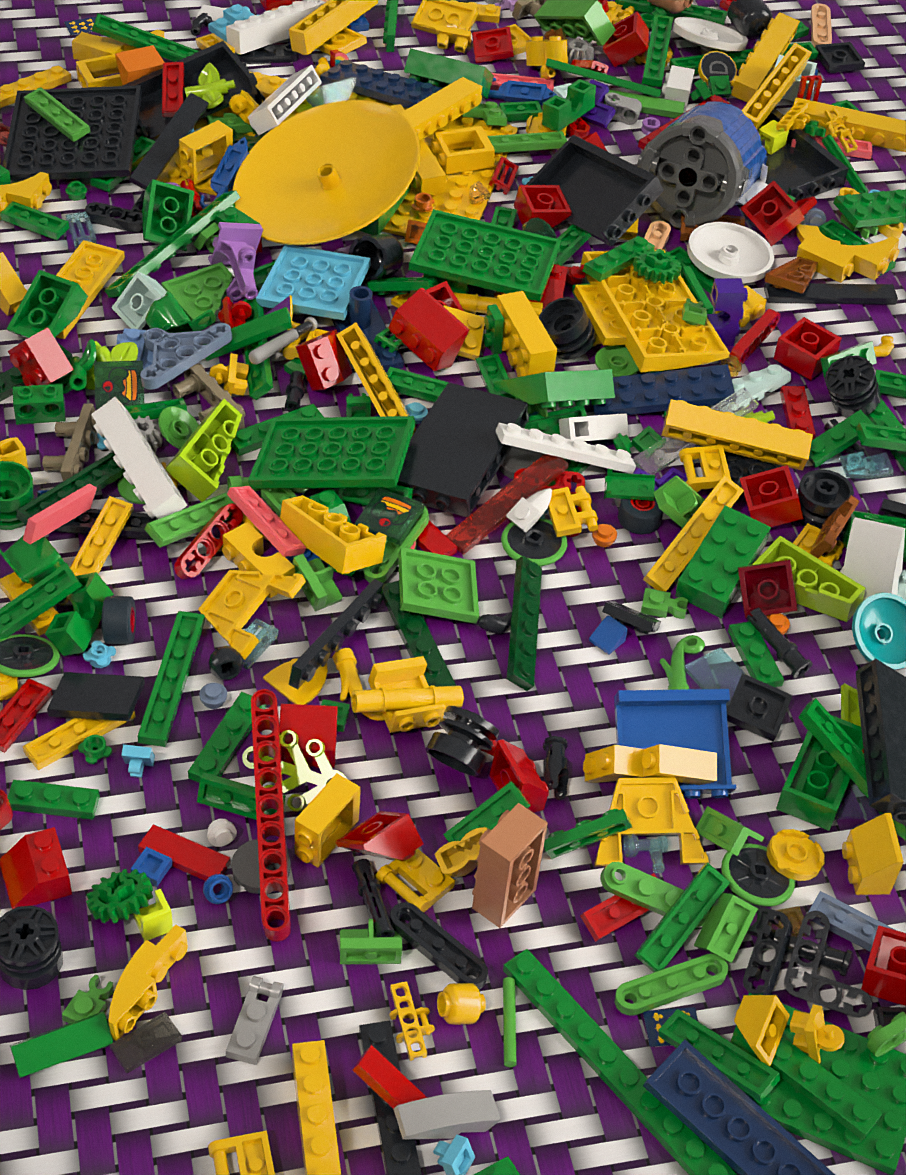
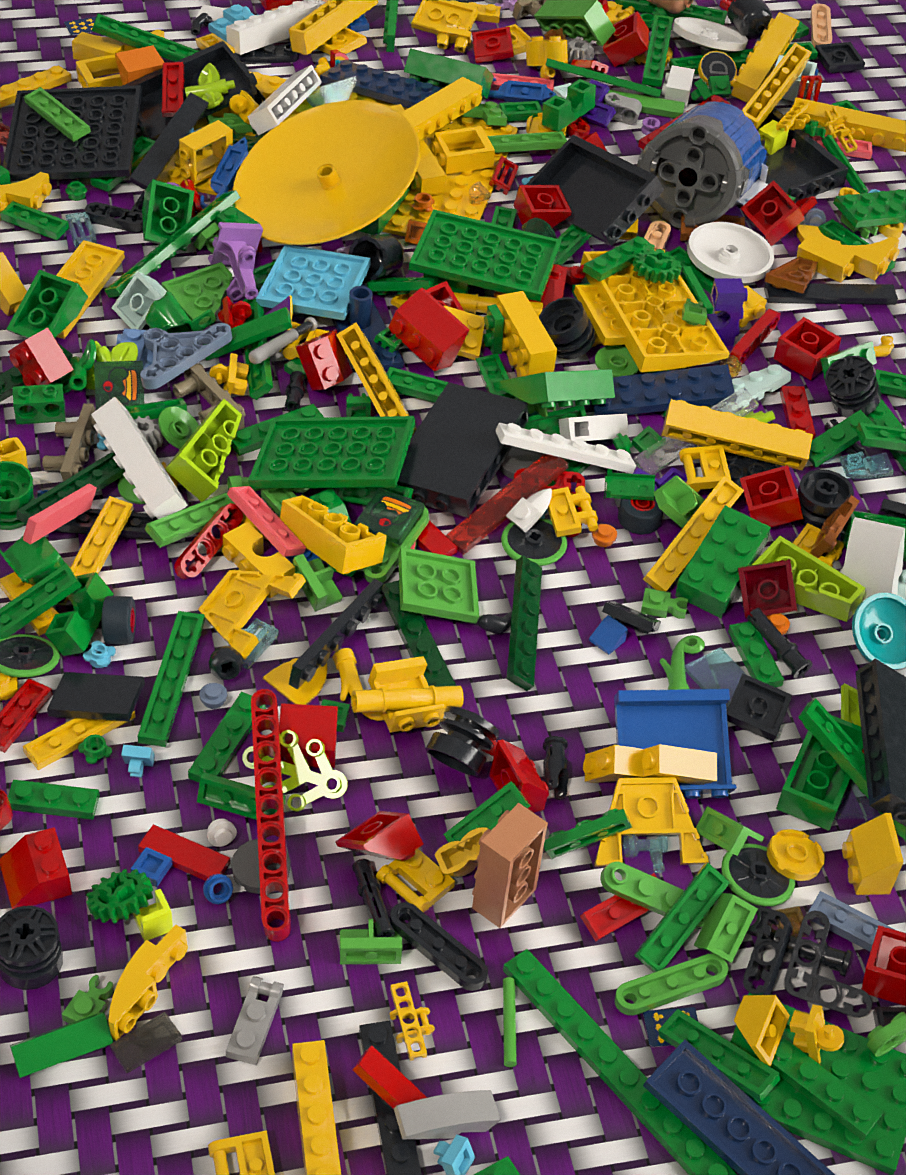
yellow window [295,773,361,868] -> none
medium azure plate [405,402,428,424] -> none
yellow head [437,983,486,1025] -> none

